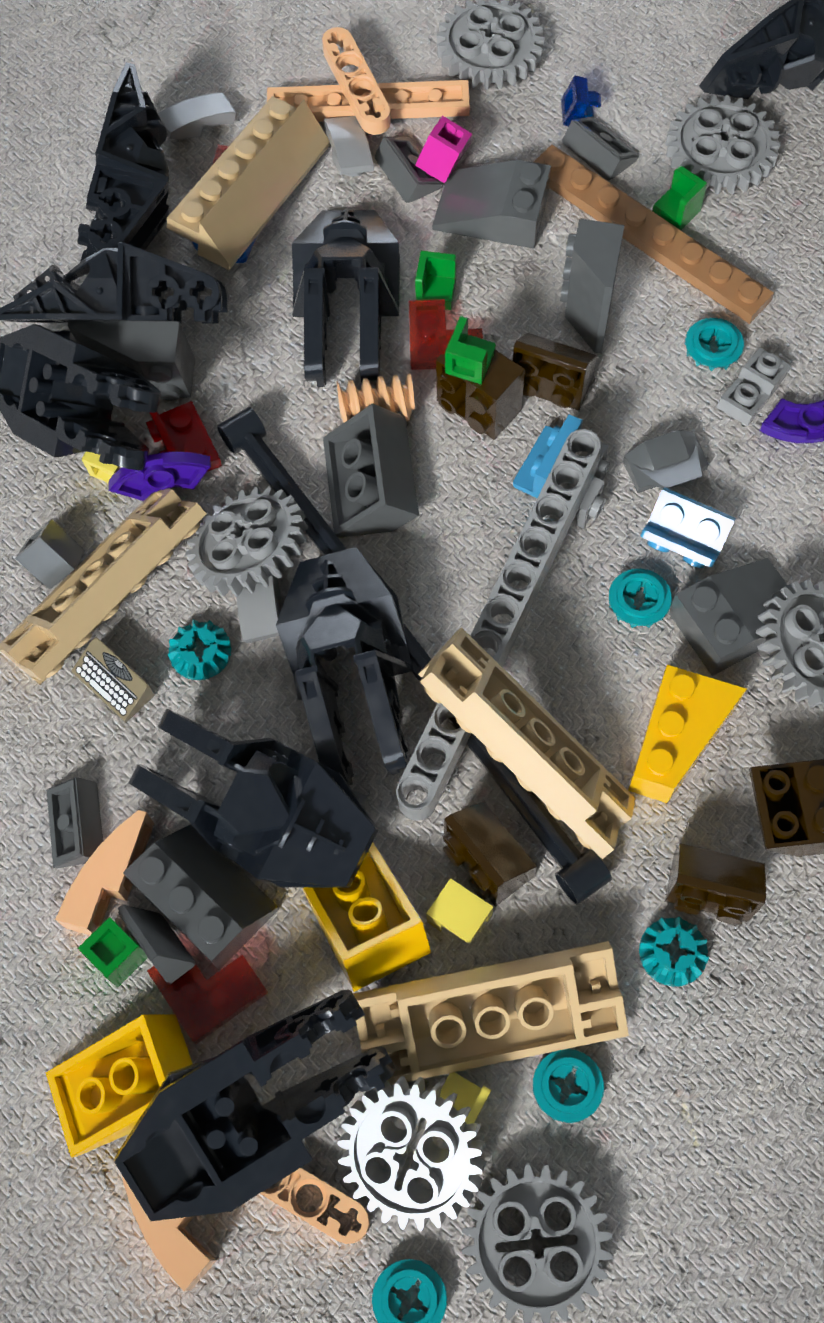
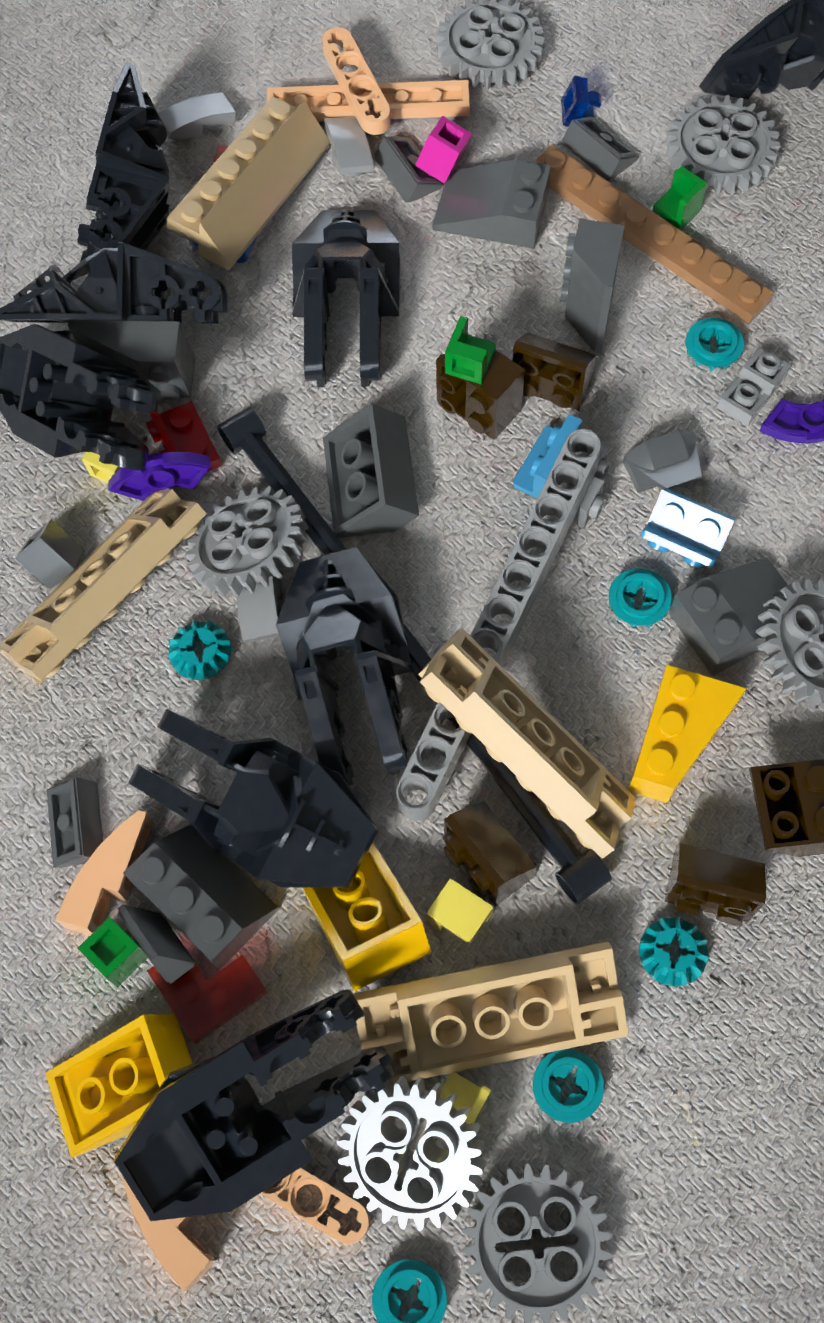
slope [71,637,155,723] -> none
light nougat piece [337,373,415,423] -> none
clear red plate [409,299,483,370] -> none
green panel [415,250,457,310] -> none

